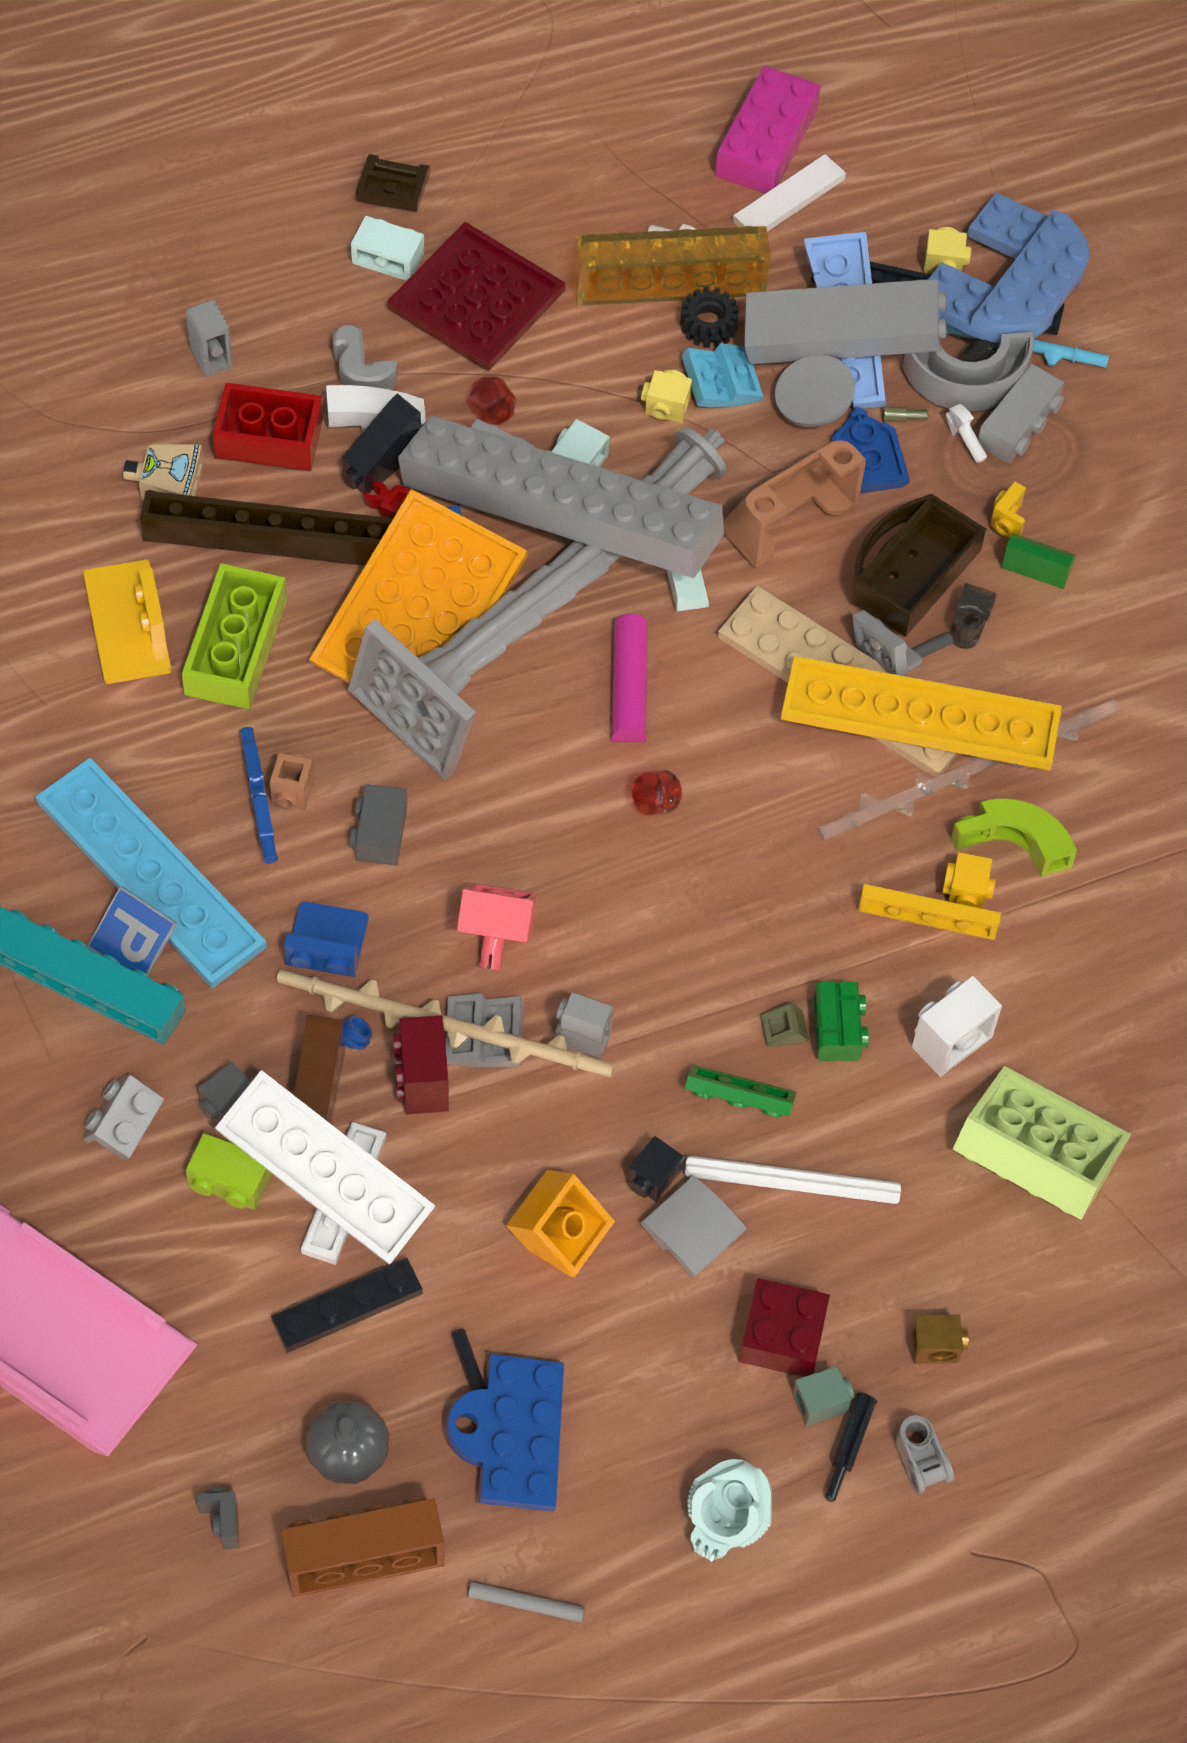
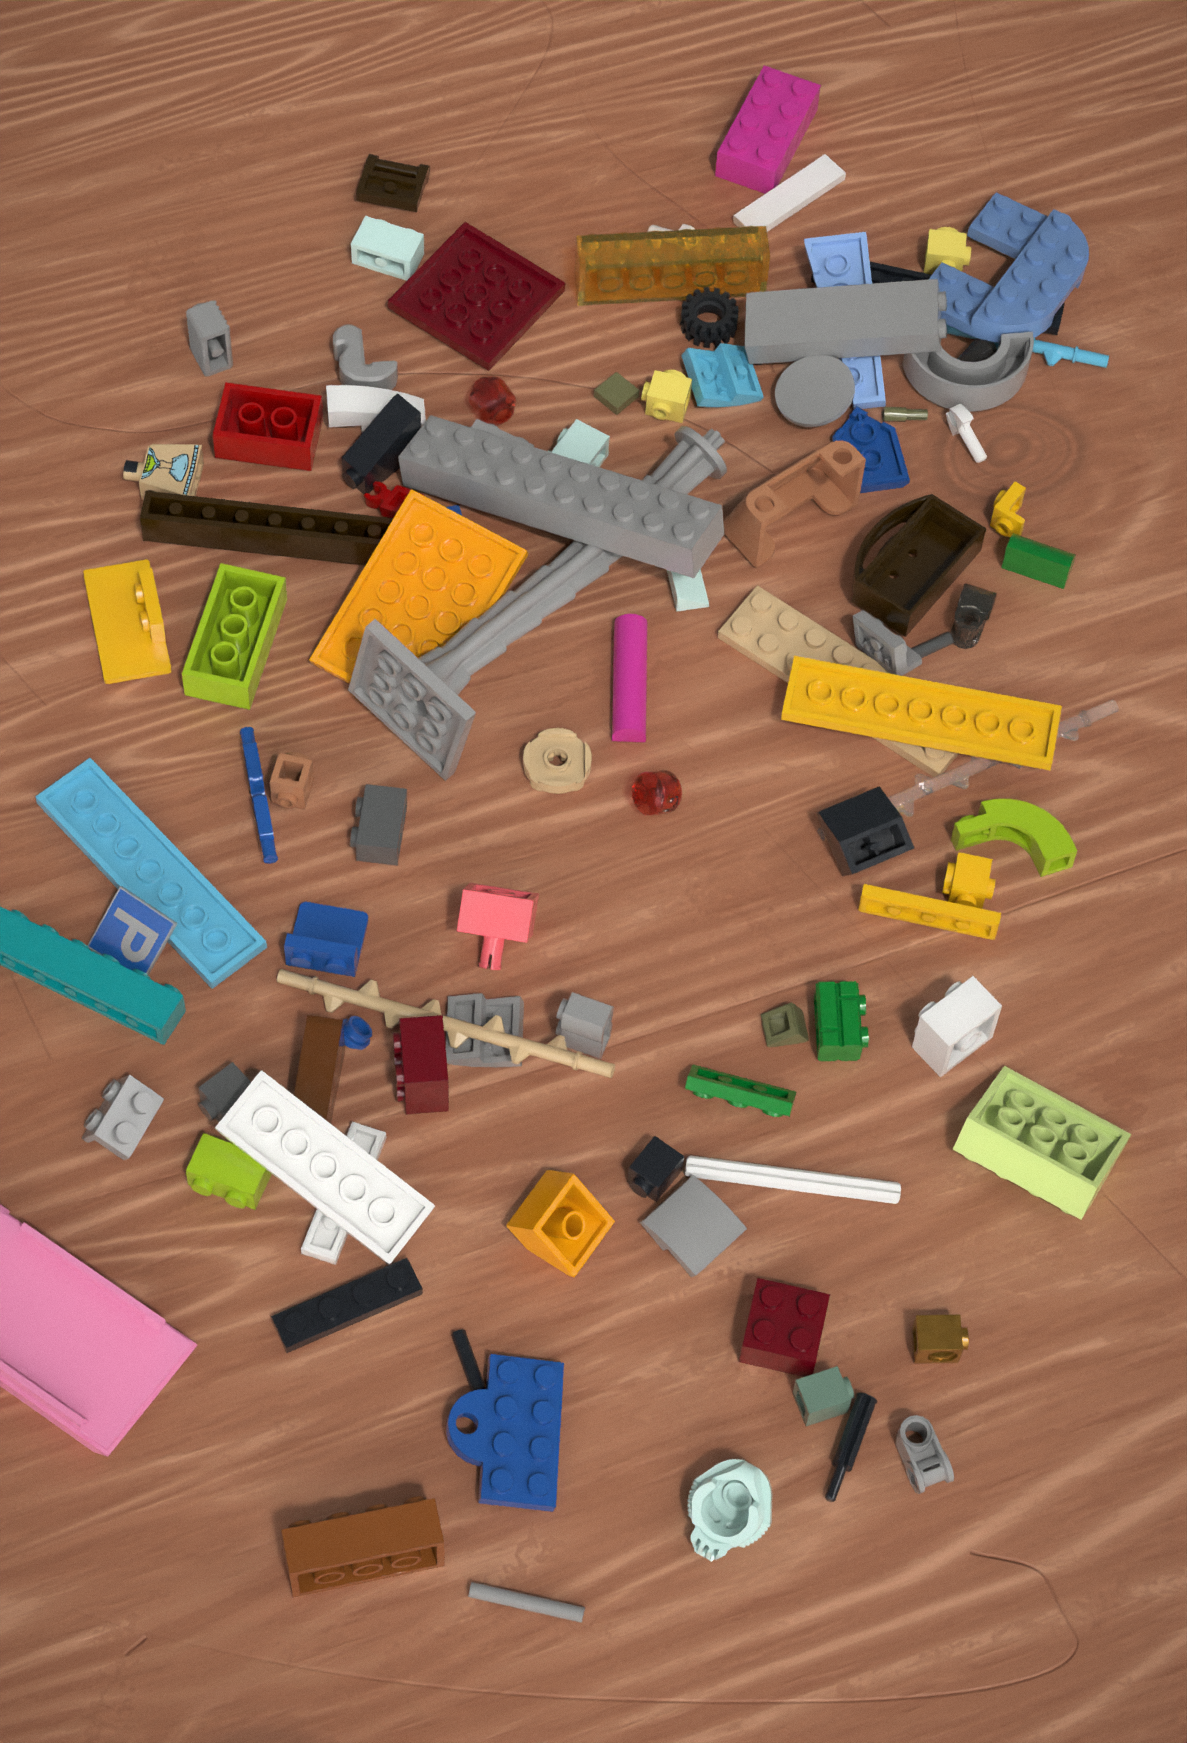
dark grey bracket [196,1488,239,1549] -> none
dark grey piece [305,1400,390,1484] -> none
light grey brick [978,364,1065,464] -> none
none -> tan plate [523,728,592,794]
none -> olive tile [594,372,640,415]
none -> black slope [816,786,914,876]

